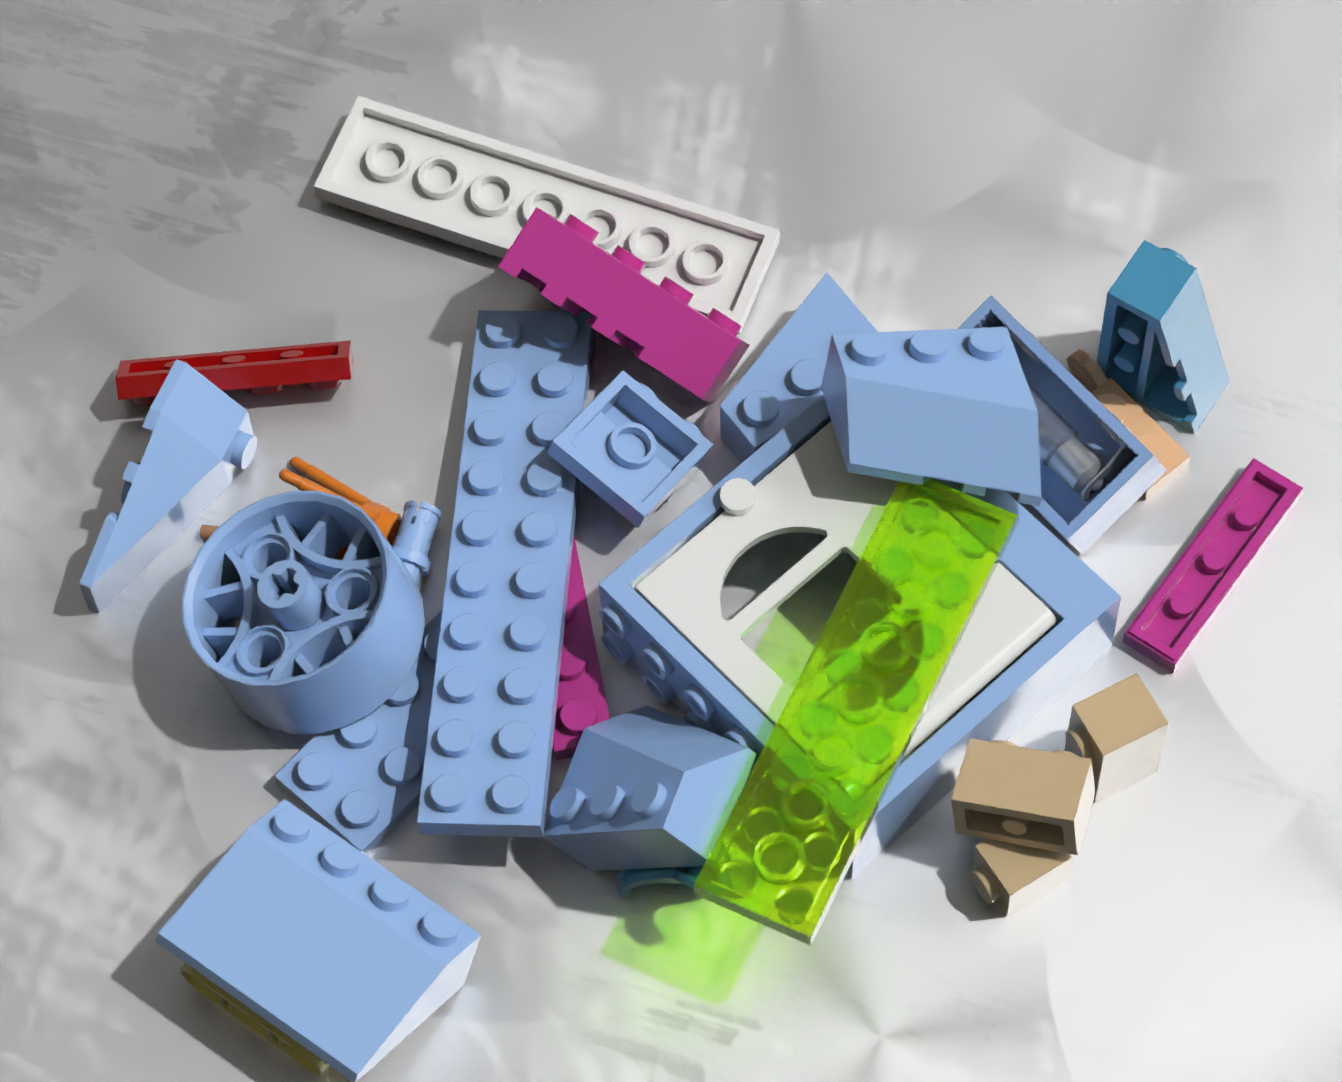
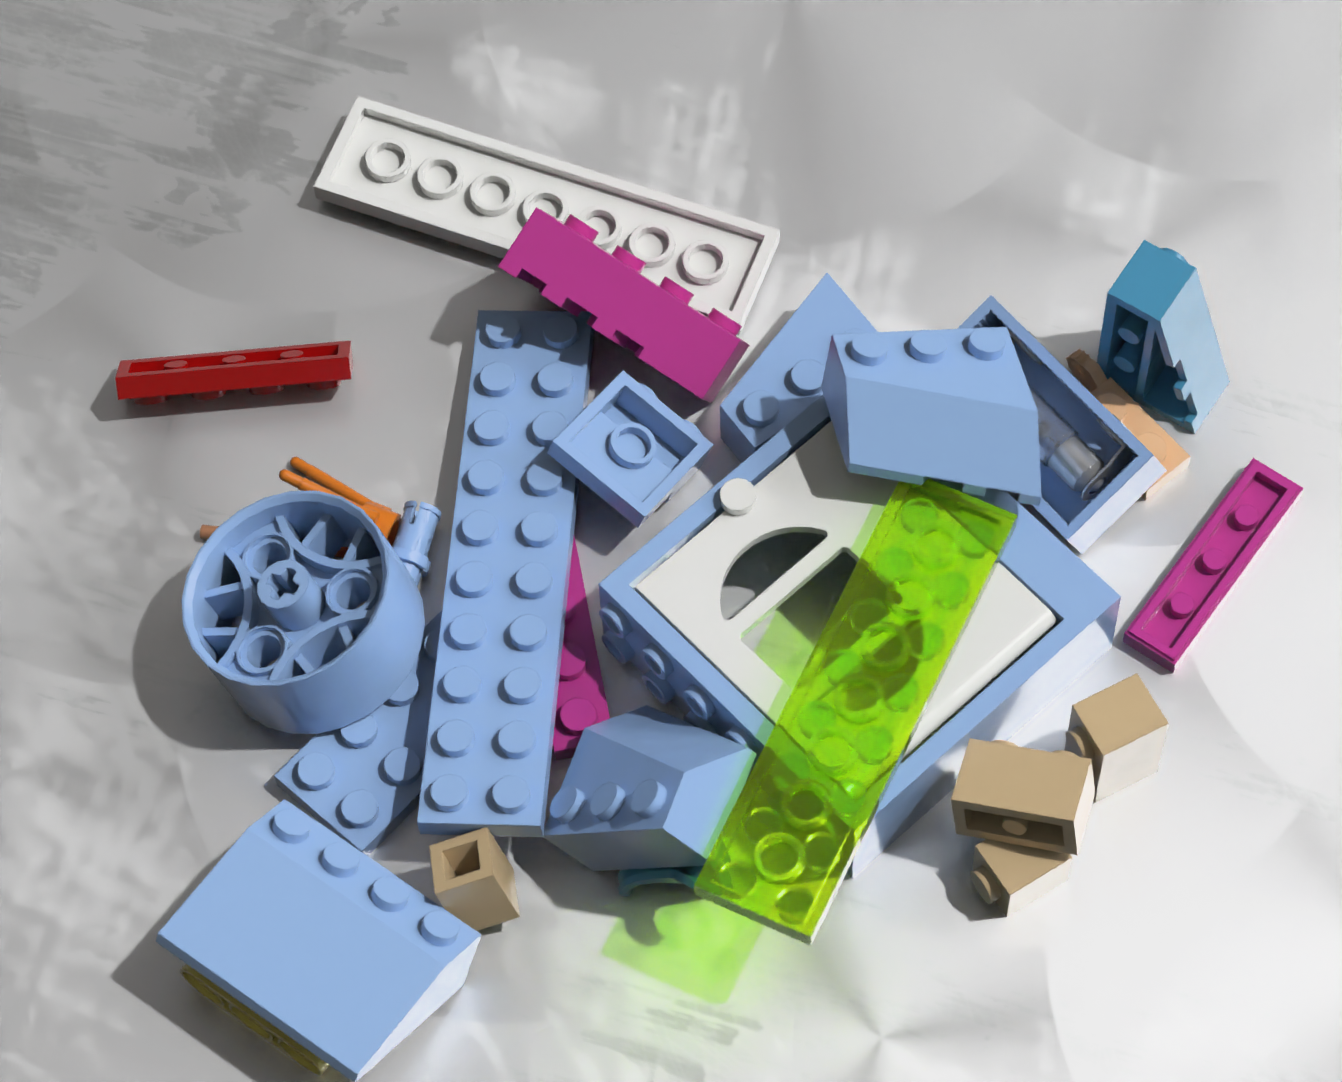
light blue wedge [79,359,257,613] -> none
none -> tan brick [429,827,520,931]

